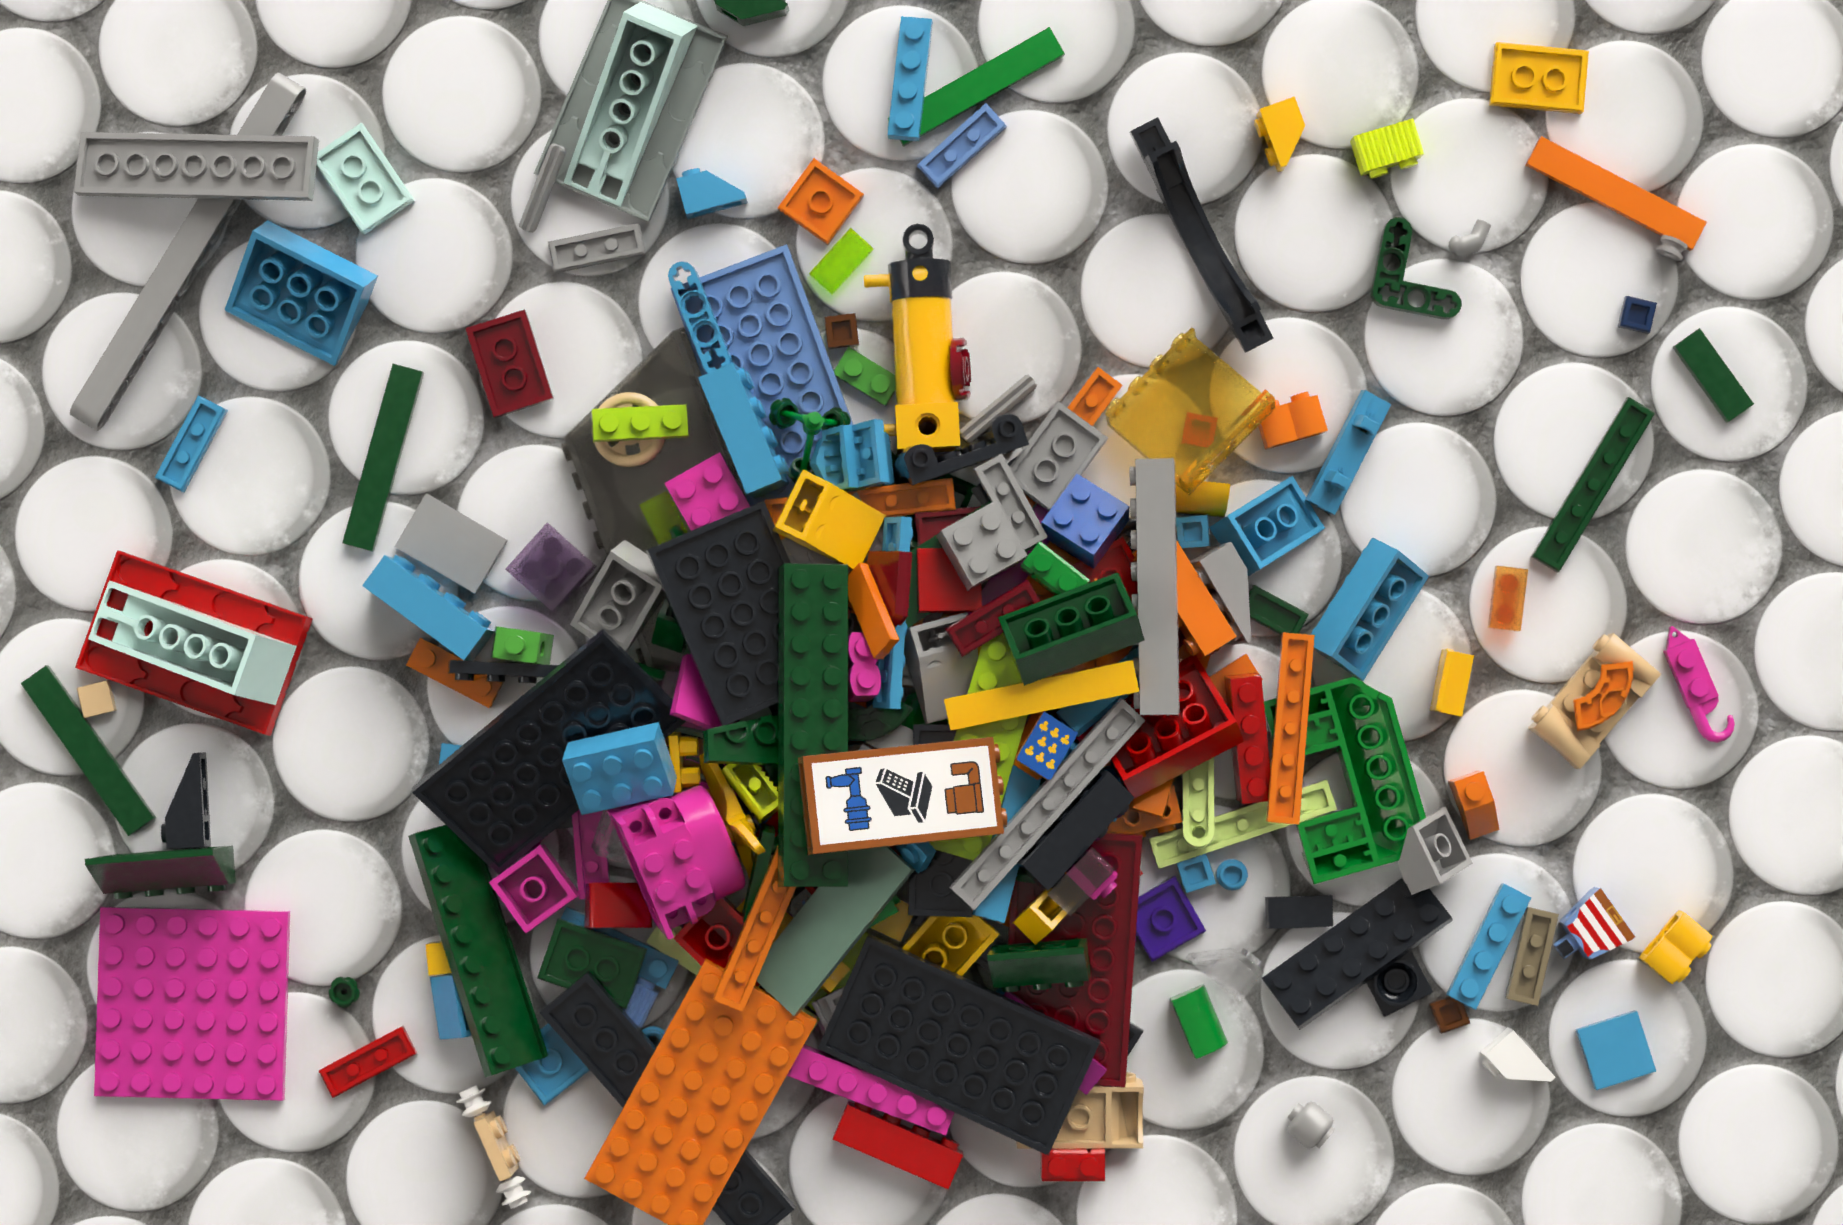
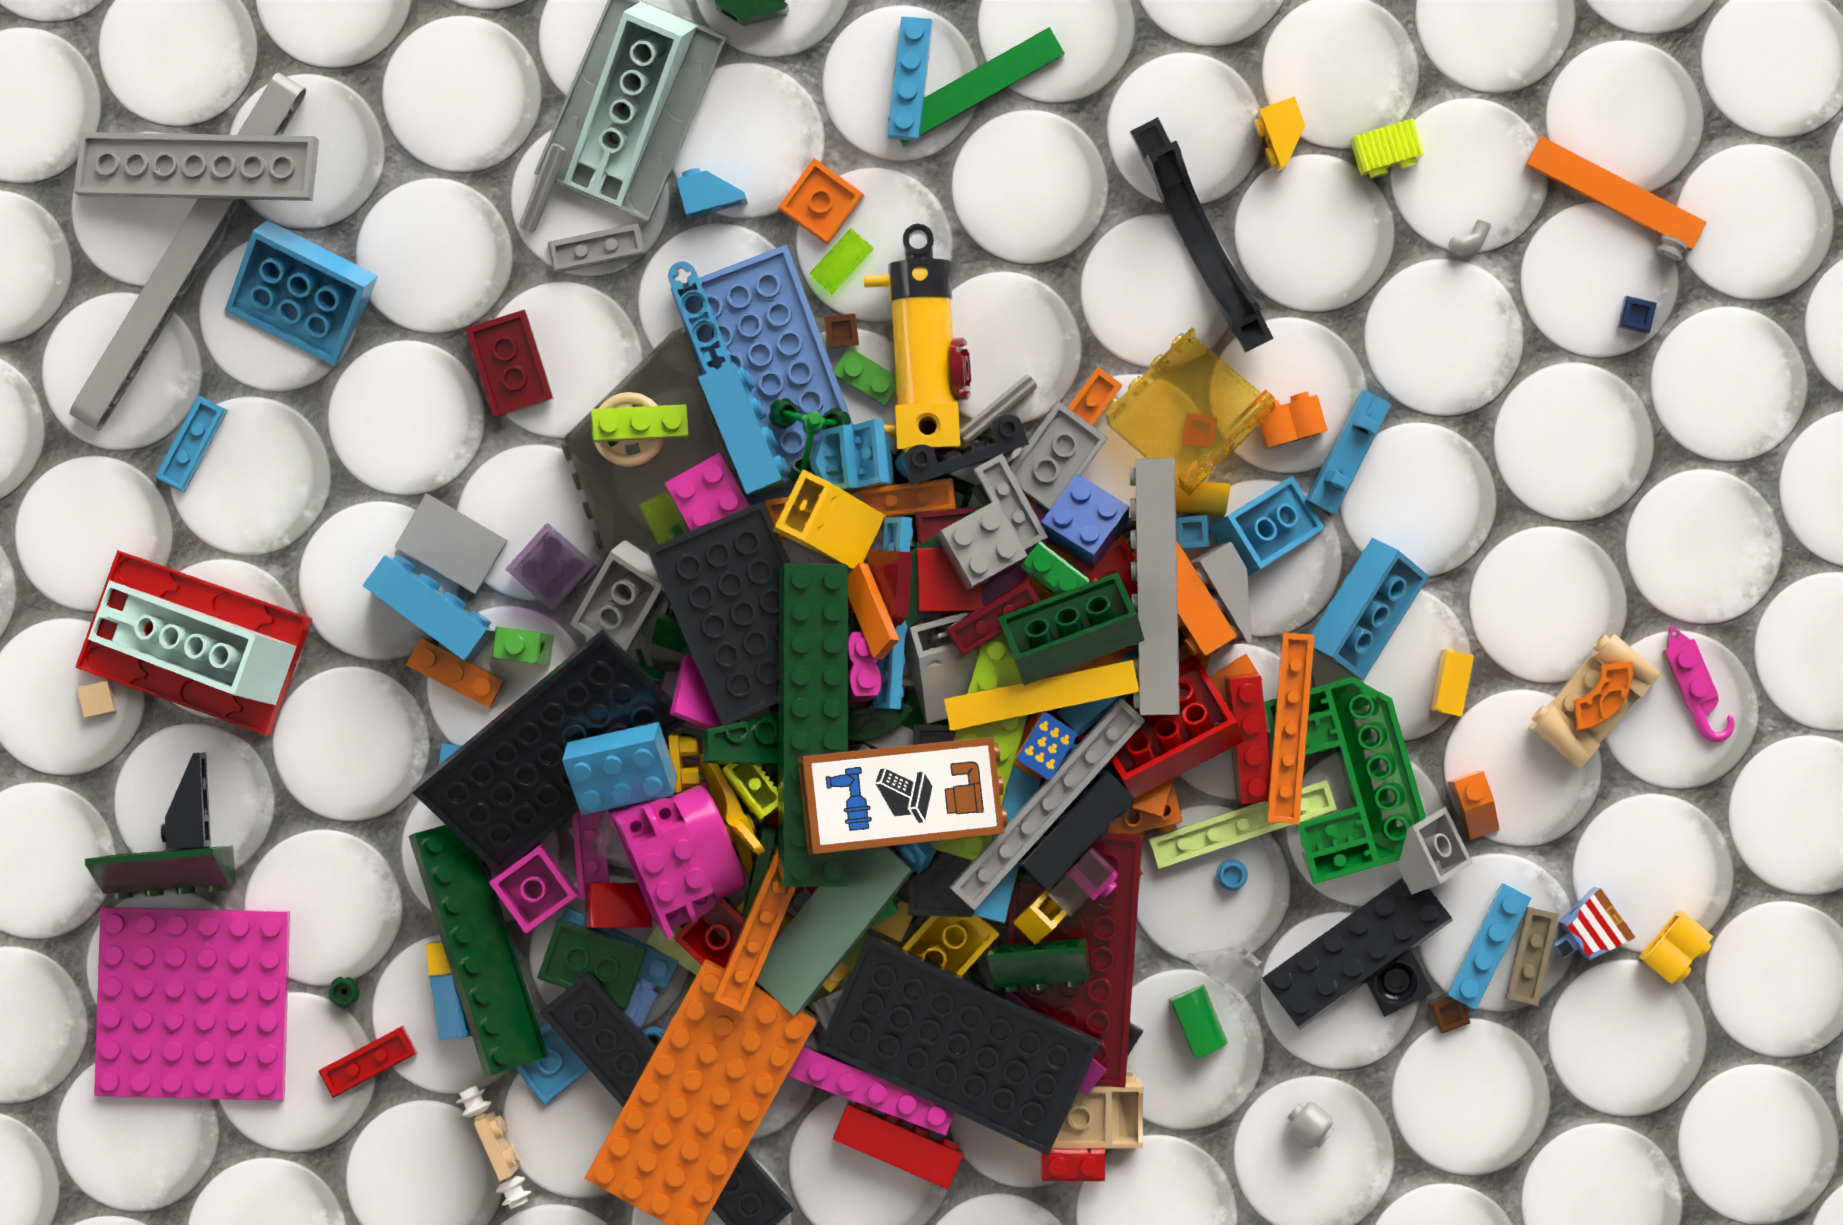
dark green tile [21,665,156,836] -> none
light aqua tile [316,123,415,235] -> none
dark green tile [342,363,424,552] -> none
black plate [448,660,559,684] -> none
medium blue tile [917,103,1007,189] -> none
dark purple tile [1136,876,1206,962] -> none
dark azure plate [1176,853,1216,893] -> none
yellowish green plate [1183,757,1214,849] -> none
dark green tile [1249,585,1309,635] -> none
black slope [1265,895,1333,929] -> none
dark green beam [1371,217,1462,319] -> none
white slope [1480,1027,1556,1082] -> none
clear orange plate [1488,566,1528,632] -> none
yellow tile [1489,42,1589,114] -> none
dark green tile [1531,397,1655,573] -> none
dark azure tile [1575,1010,1656,1090] -> none
dark green tile [1672,328,1754,423] -> none

